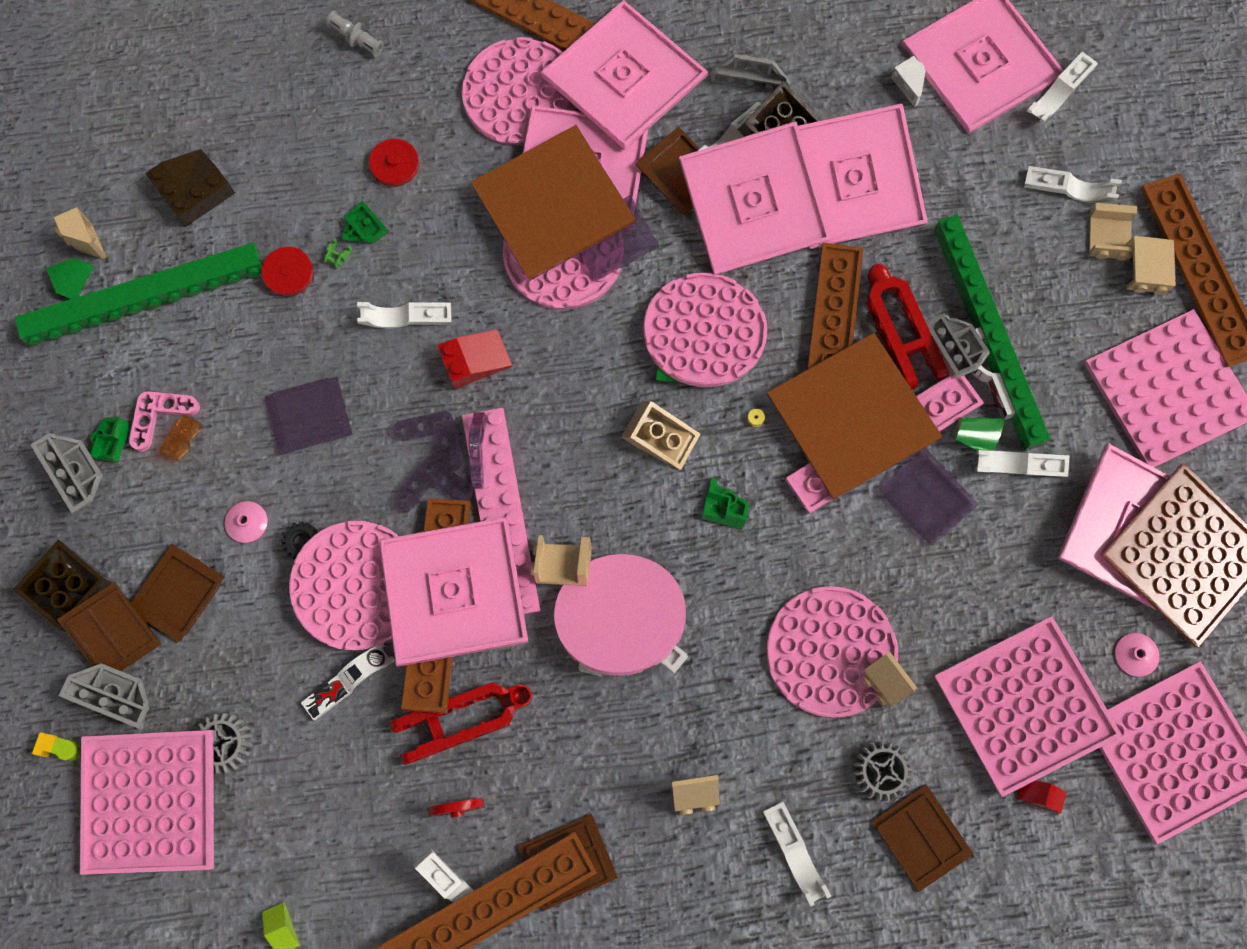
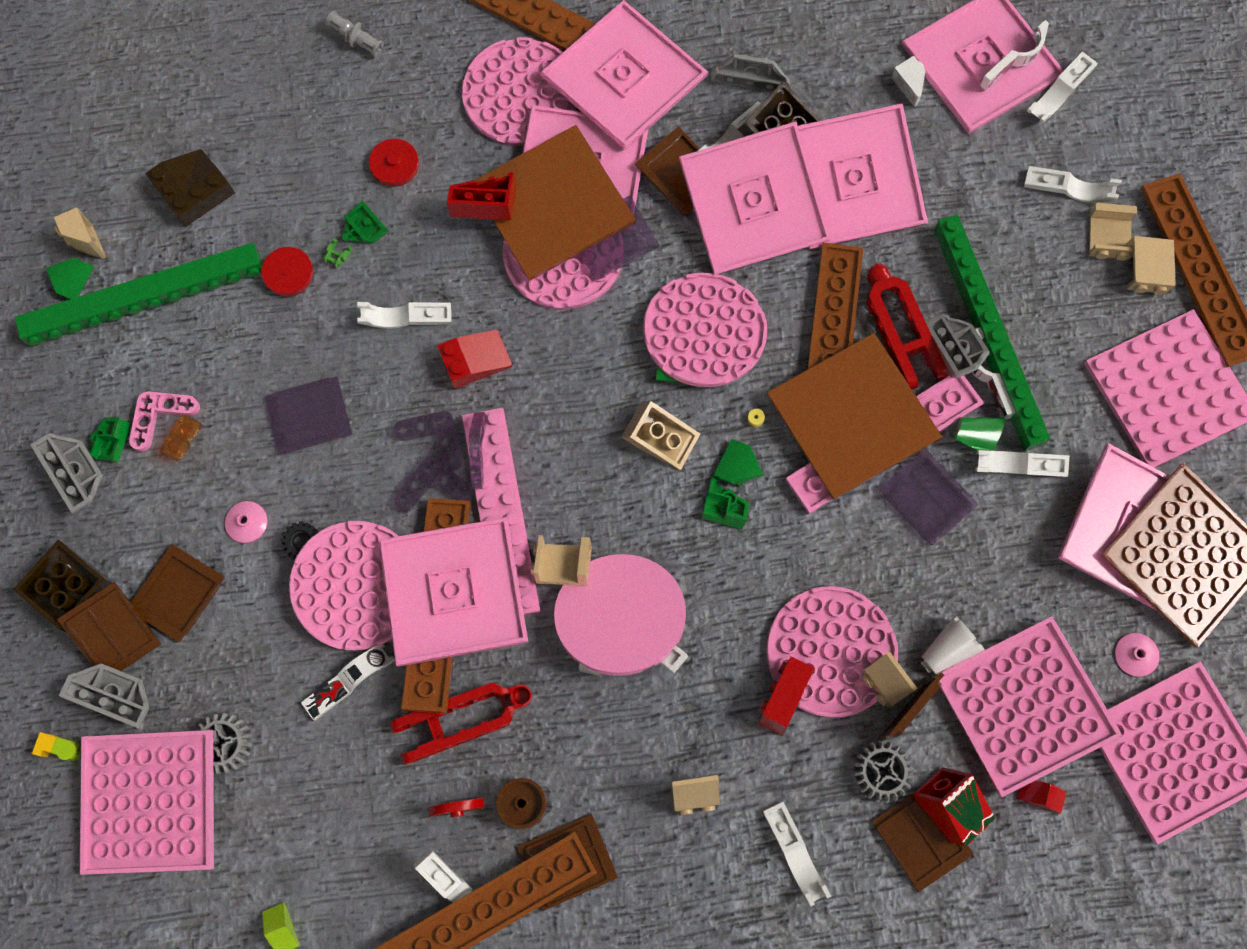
none -> red wedge [447,172,516,221]
none -> reddish brown wheel [496,778,548,829]
none -> green slope [714,439,764,487]
none -> red wedge [759,656,815,736]
none -> reddish brown piece [878,672,944,742]
none -> red slope [912,767,995,847]
none -> white cone [921,616,985,674]
none -> white piece [980,20,1049,90]

